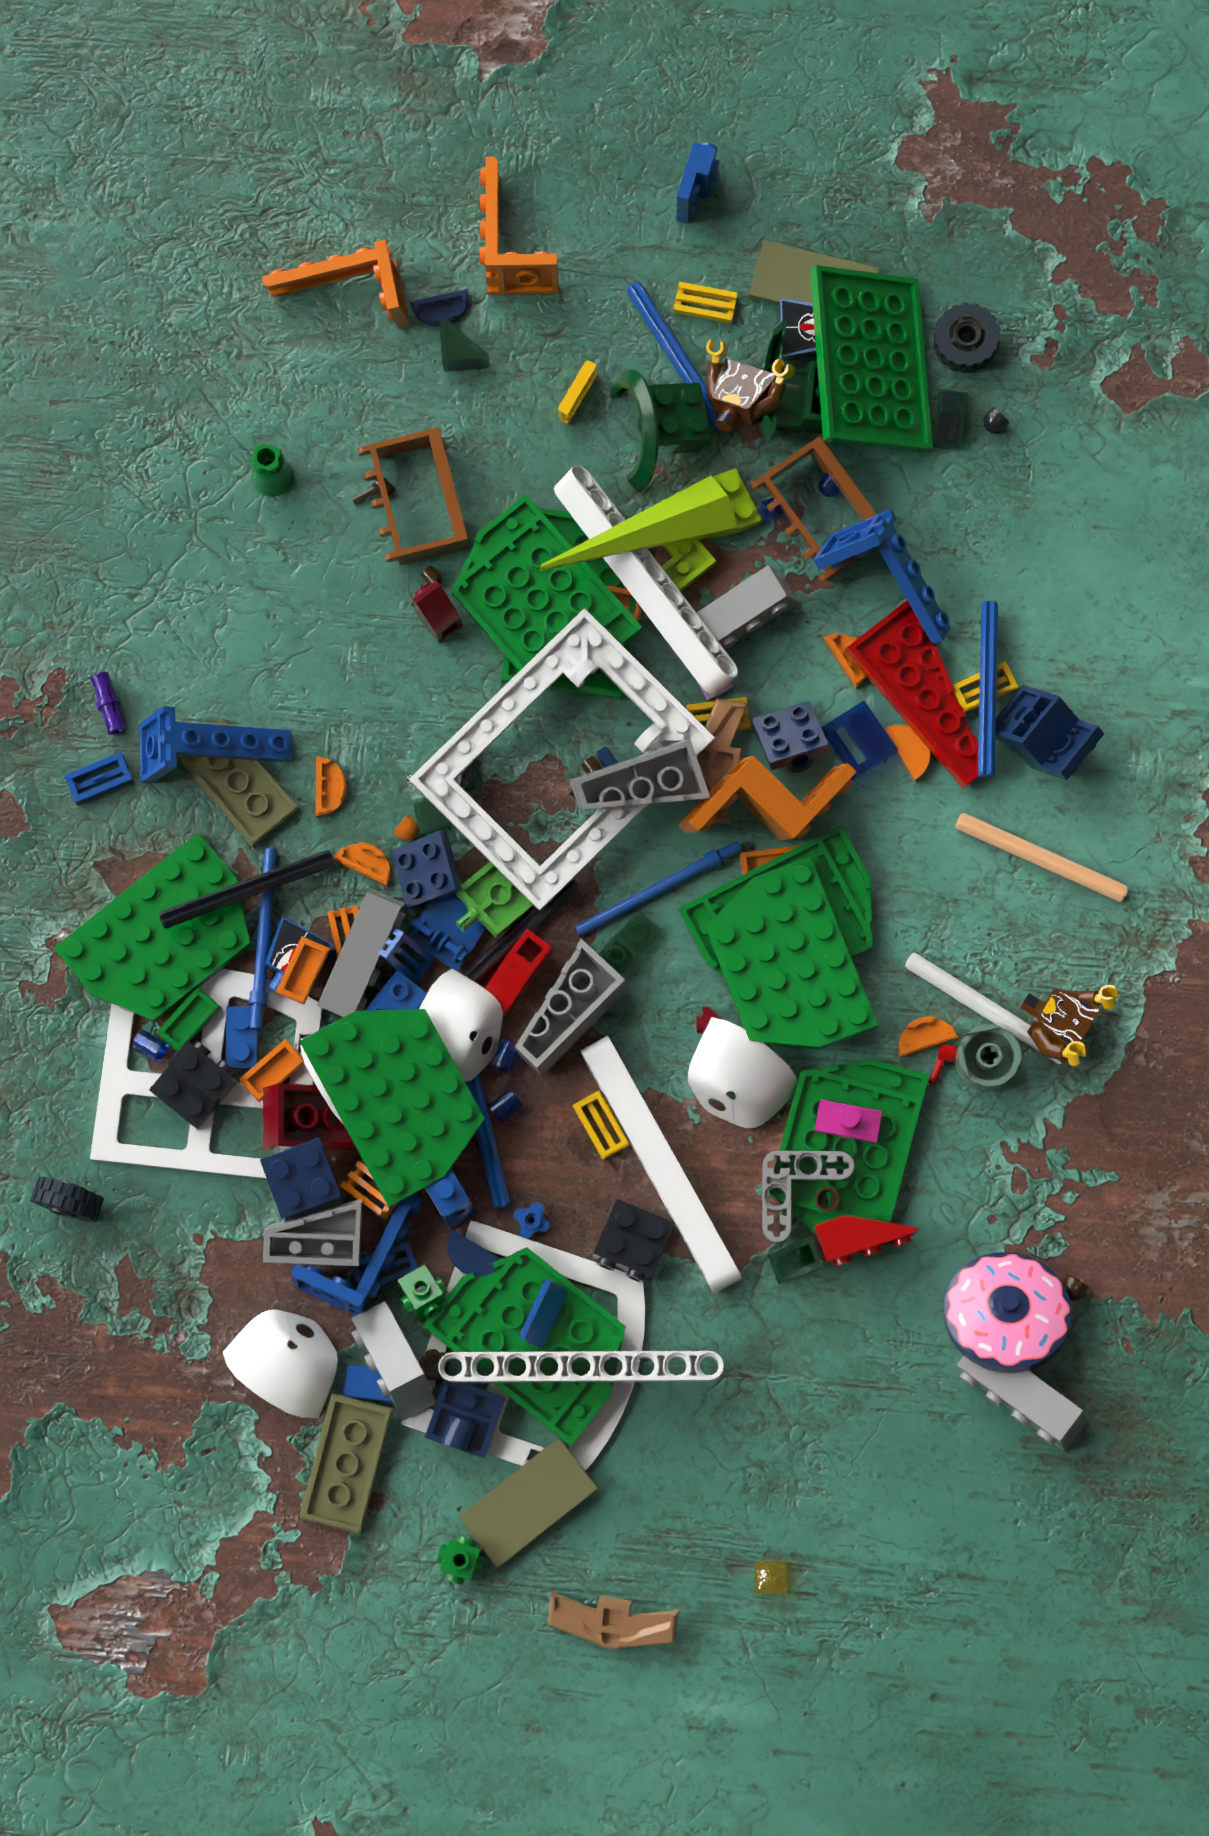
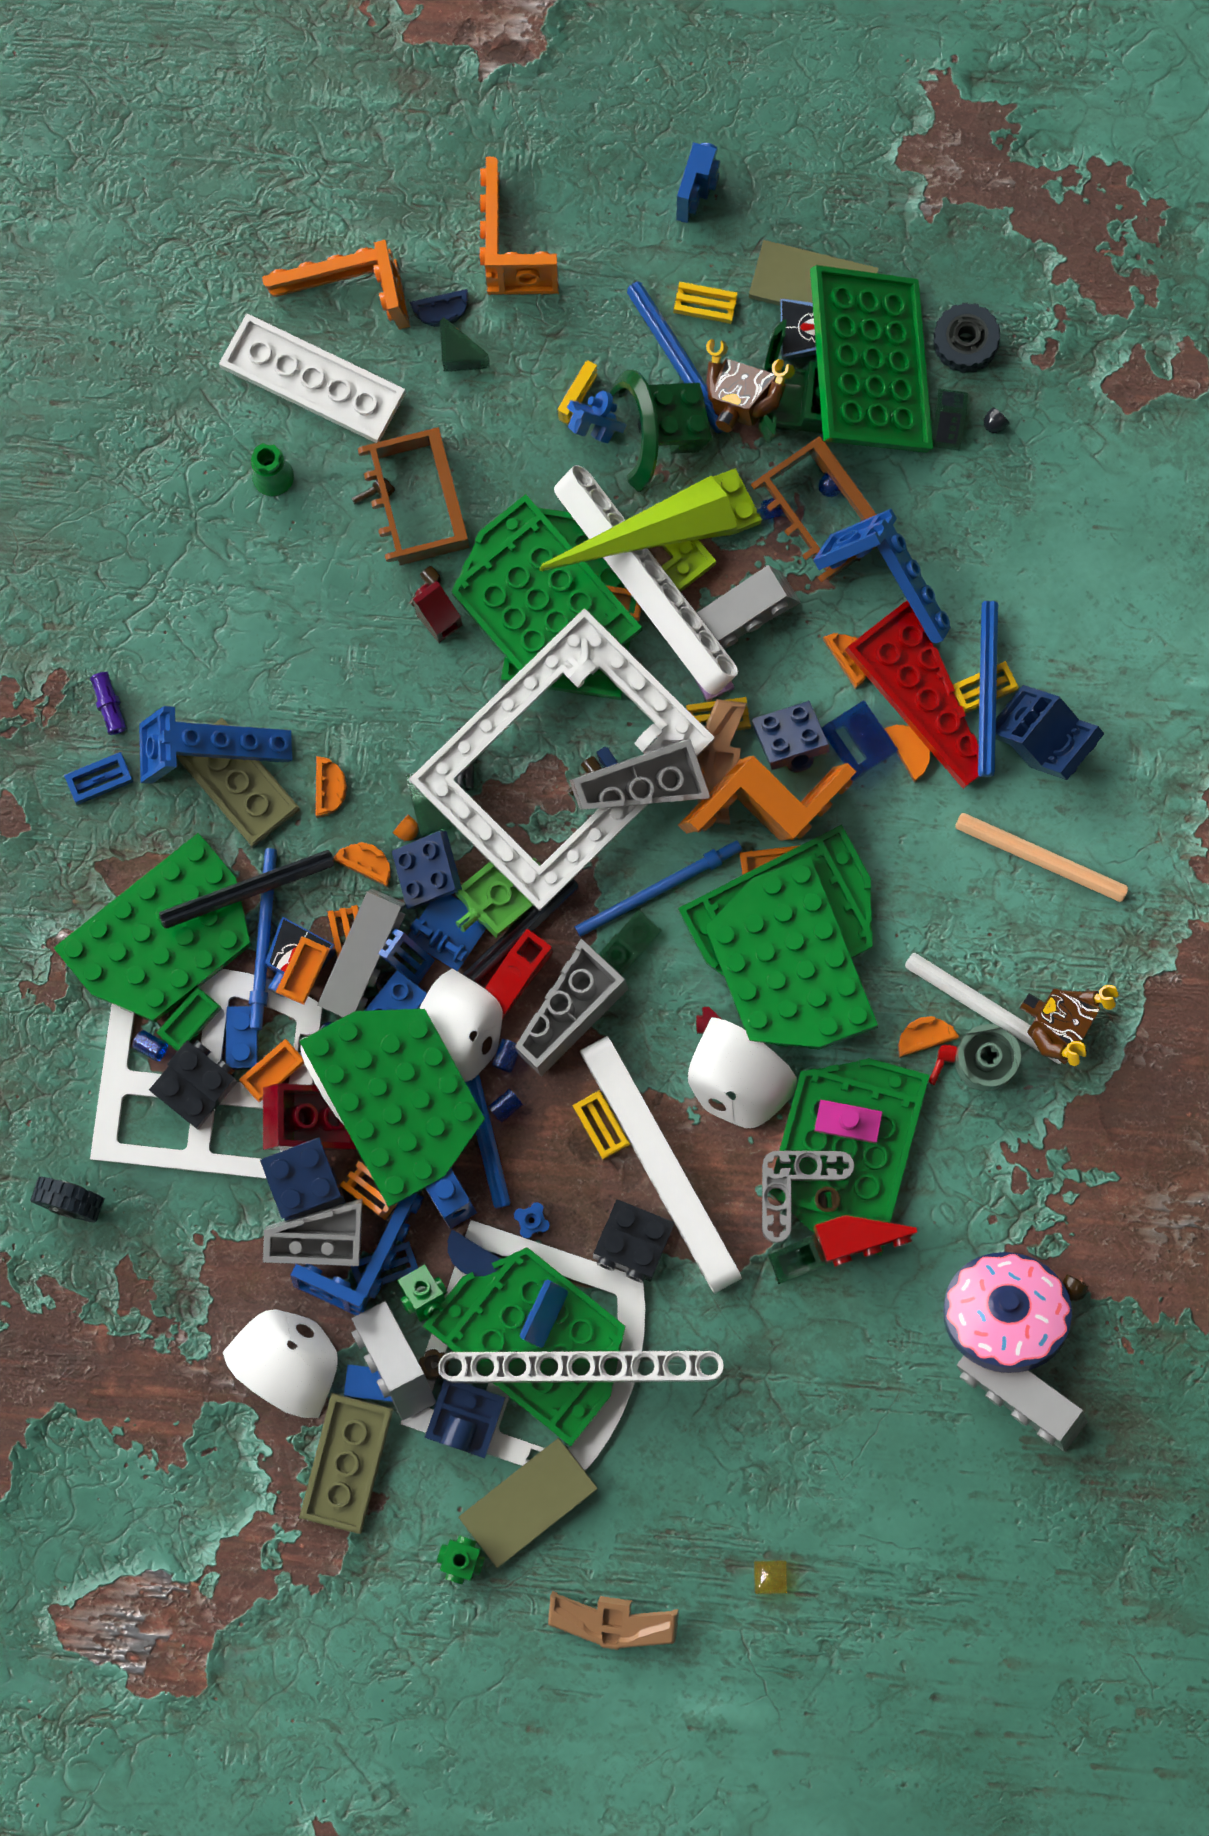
none -> white plate [219,314,406,443]
none -> blue hips [567,391,627,444]

